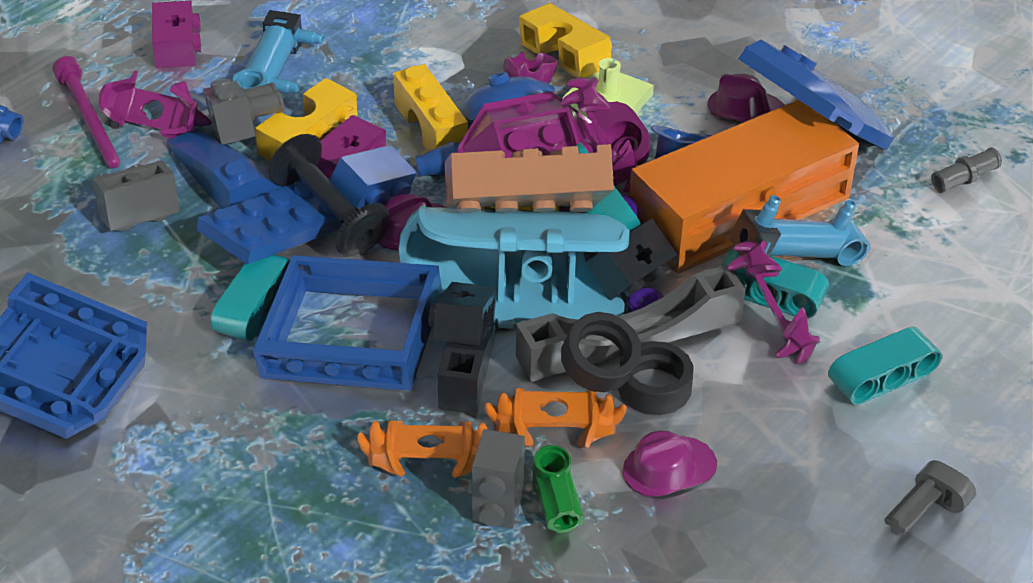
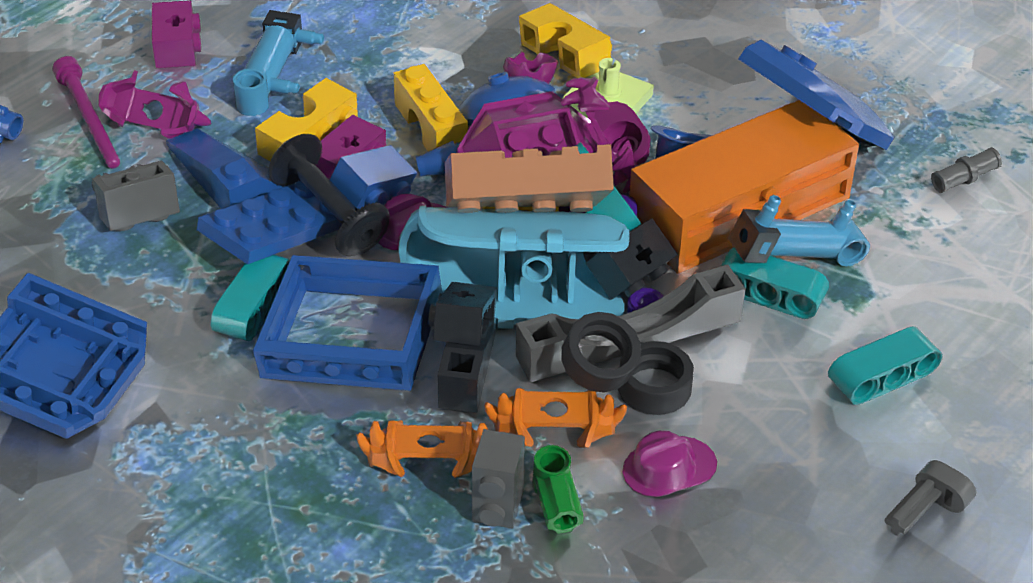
dark grey brick [203,79,285,145] -> none
magenta piece [707,73,785,123] -> none
magenta piece [727,240,821,364] -> none

